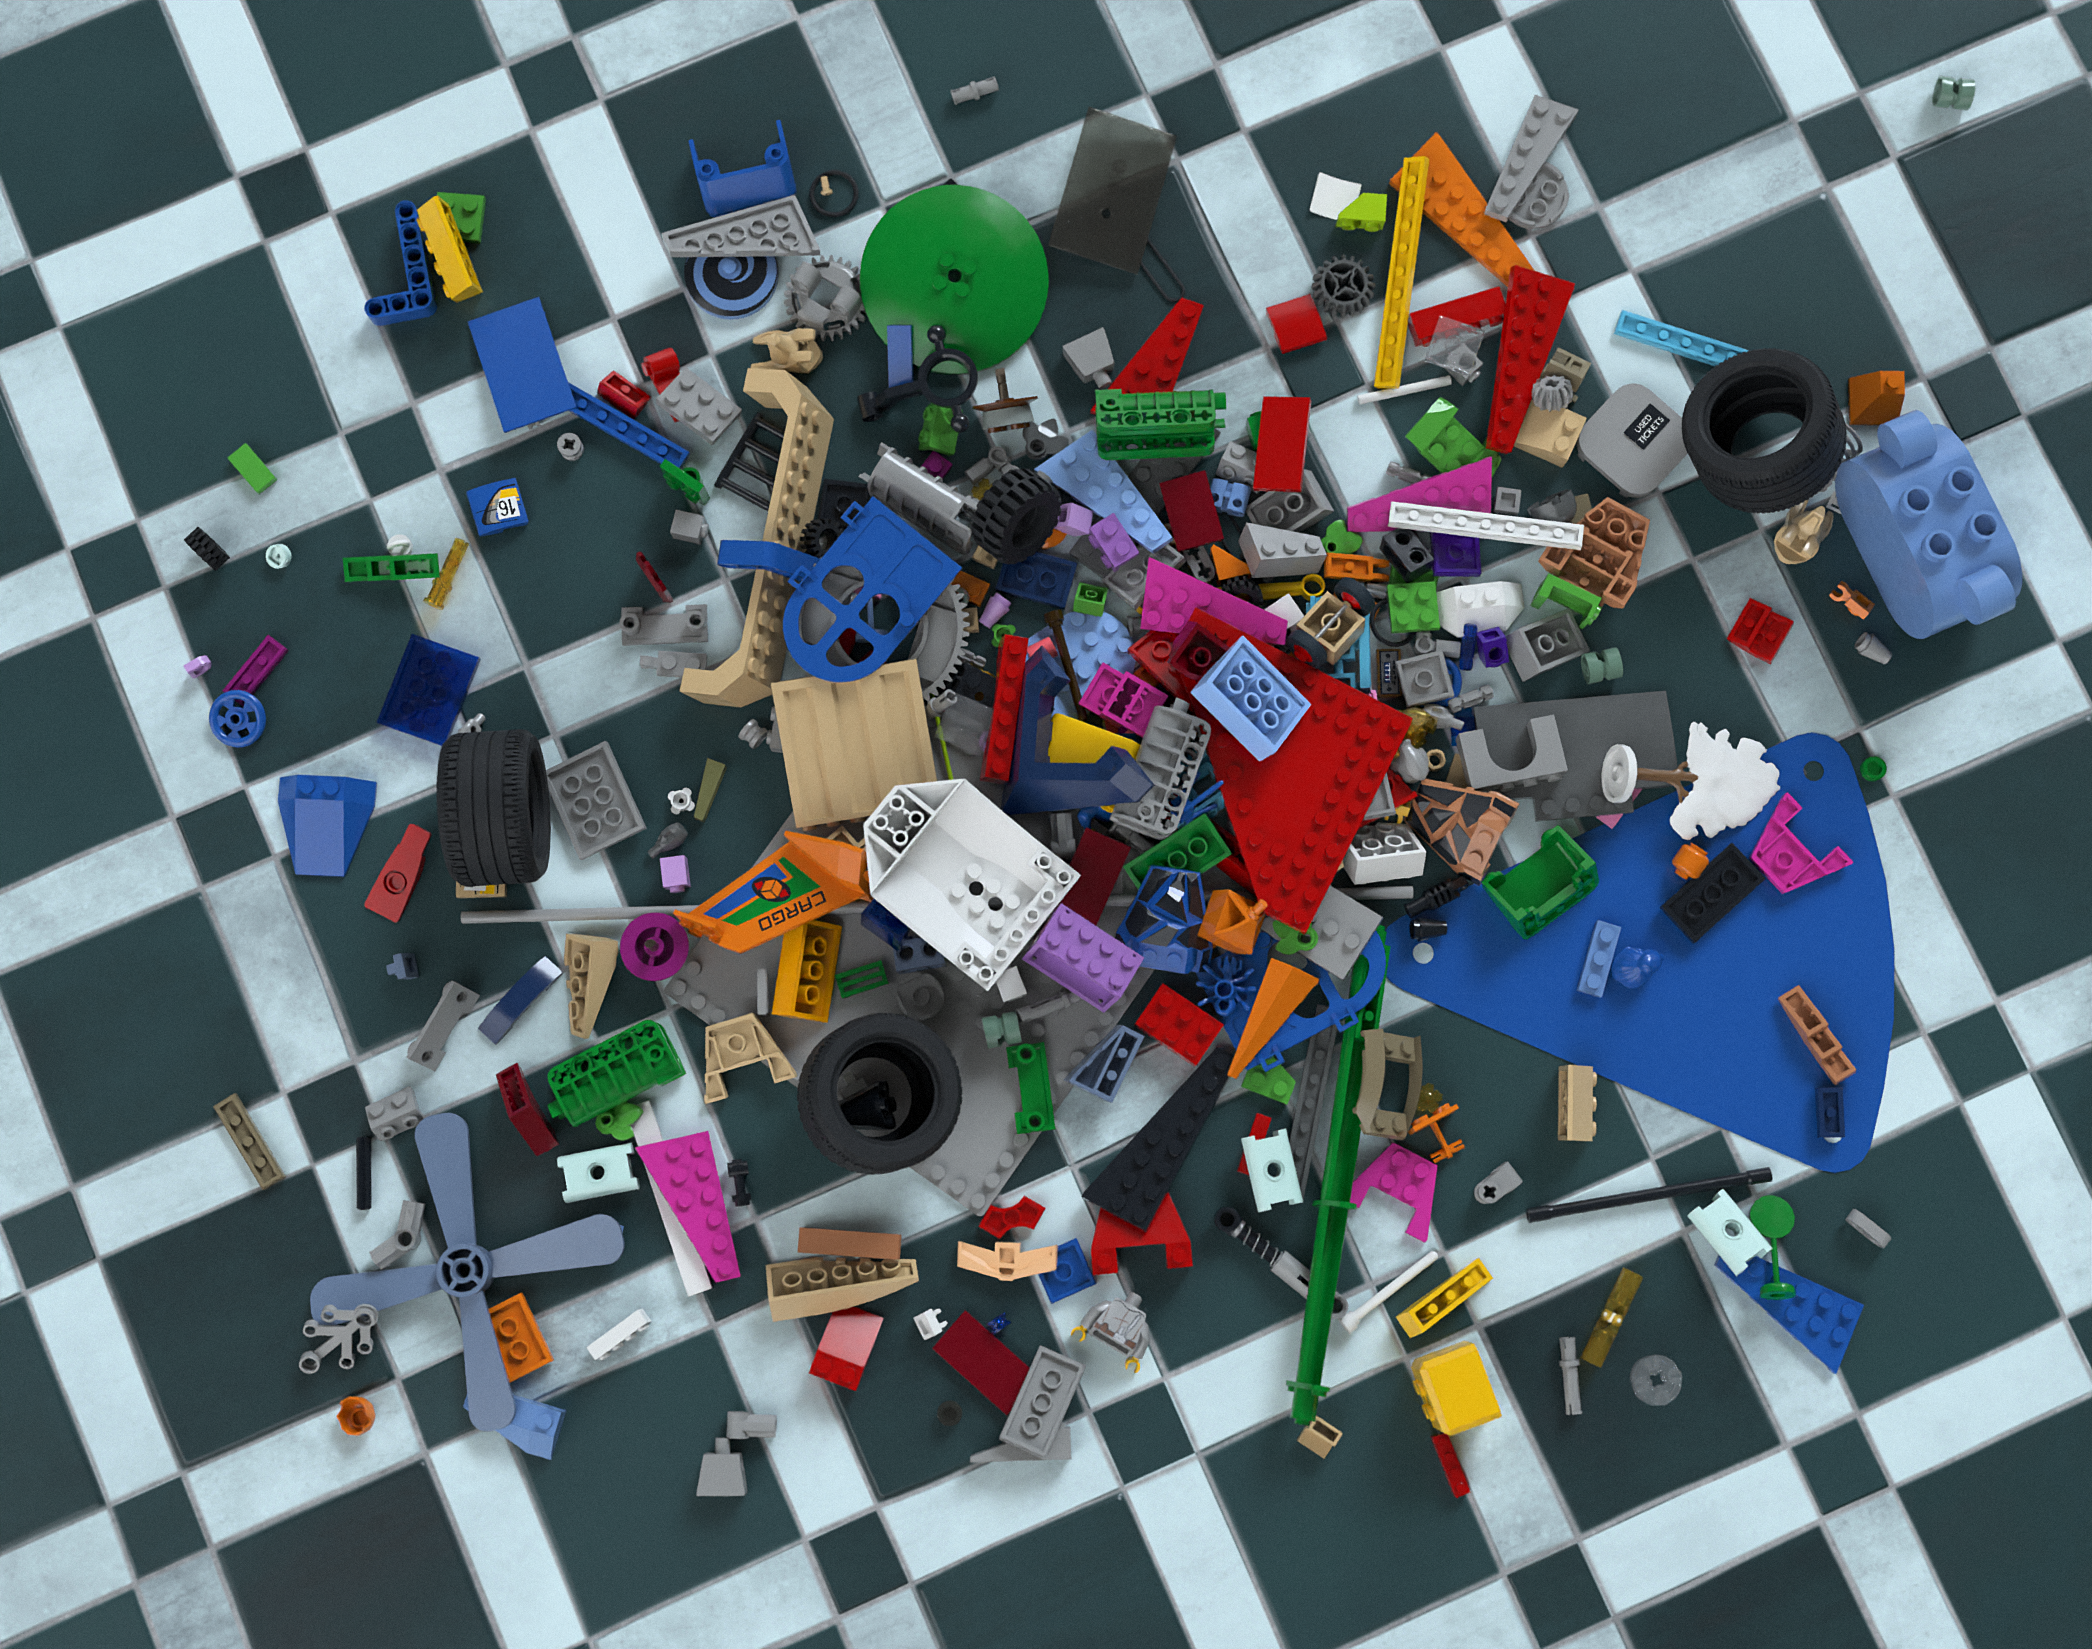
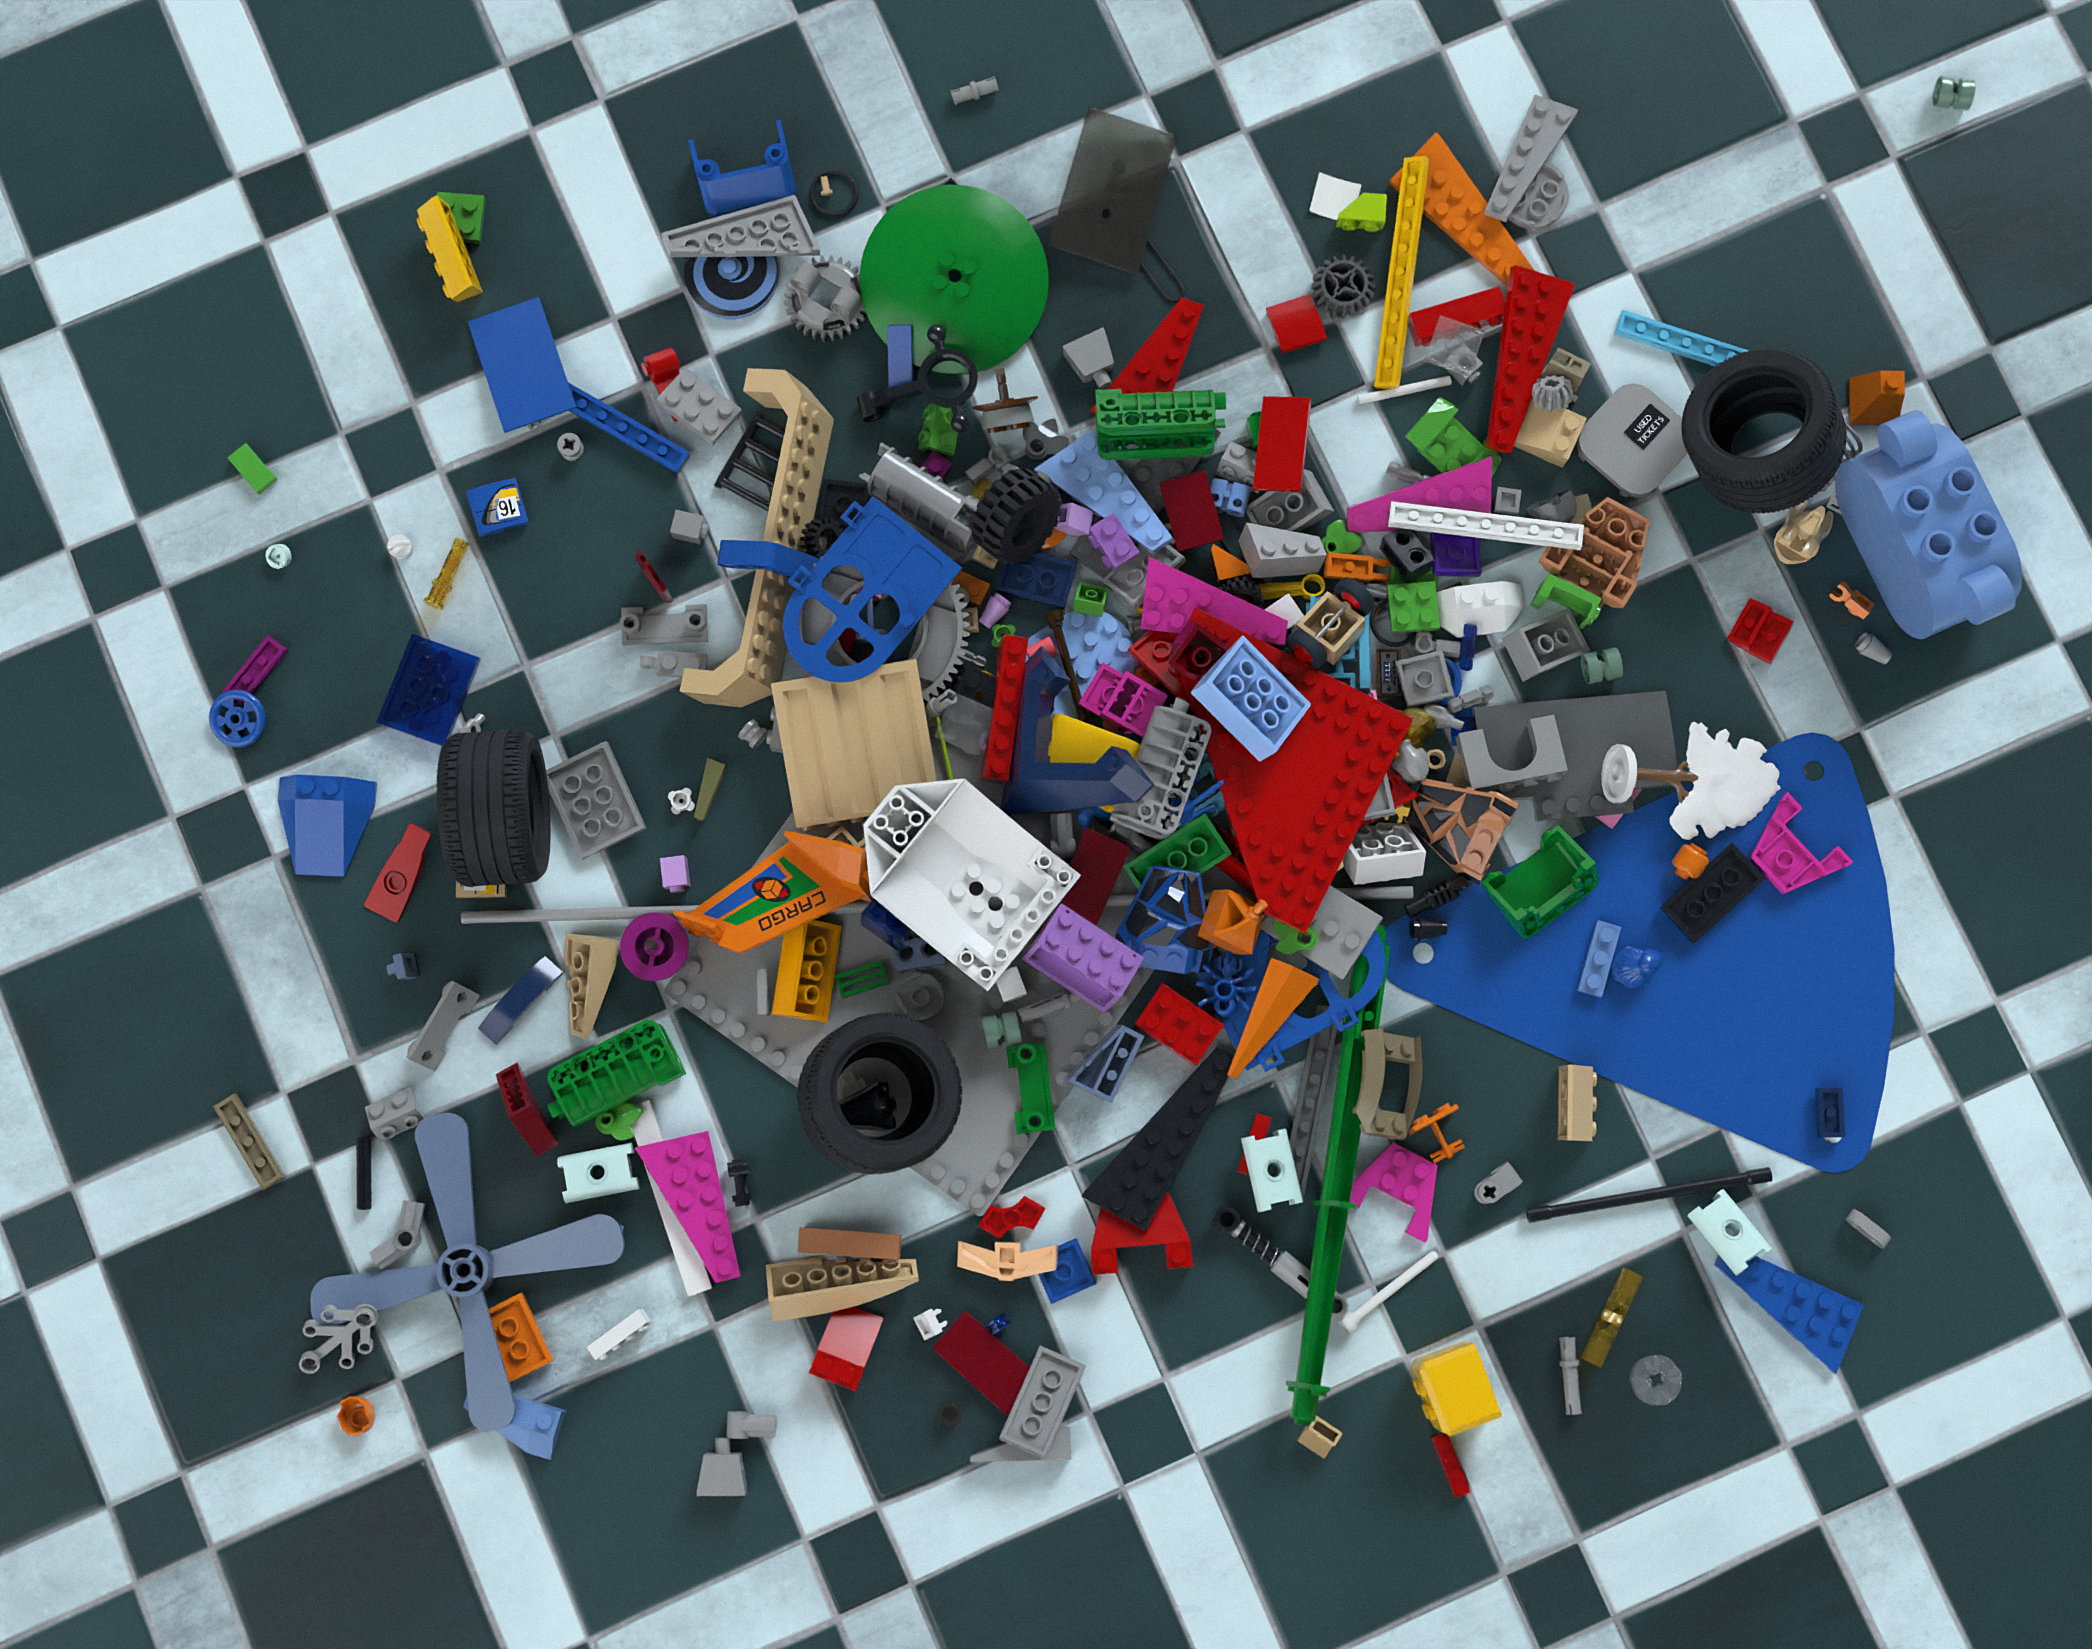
lavender tile [183,655,212,679] -> none
black tyre [184,527,230,571] -> none
green slope [343,553,440,582] -> none
blue beam [364,200,437,326] -> none
red slope [597,370,651,419] -> none
dark grey piece [647,822,688,859] -> none
green plate [660,459,710,506] -> none
tan wing [704,1012,797,1104] -> none
tan piece [751,328,823,373] -> none
light grey torso [1071,1292,1150,1373] -> none
light grey beam [1183,546,1215,584] -> none
bright green wing [1241,1057,1296,1105] -> none
yellow slope [1396,1258,1493,1338] -> none
clear yellow plant [1417,1083,1443,1113] -> none
dark purple brick [1476,627,1509,668] -> none
green piece [1749,1195,1796,1300] -> none
nougat slope [1778,985,1856,1085] -> none
green tile [1860,756,1887,781] -> none

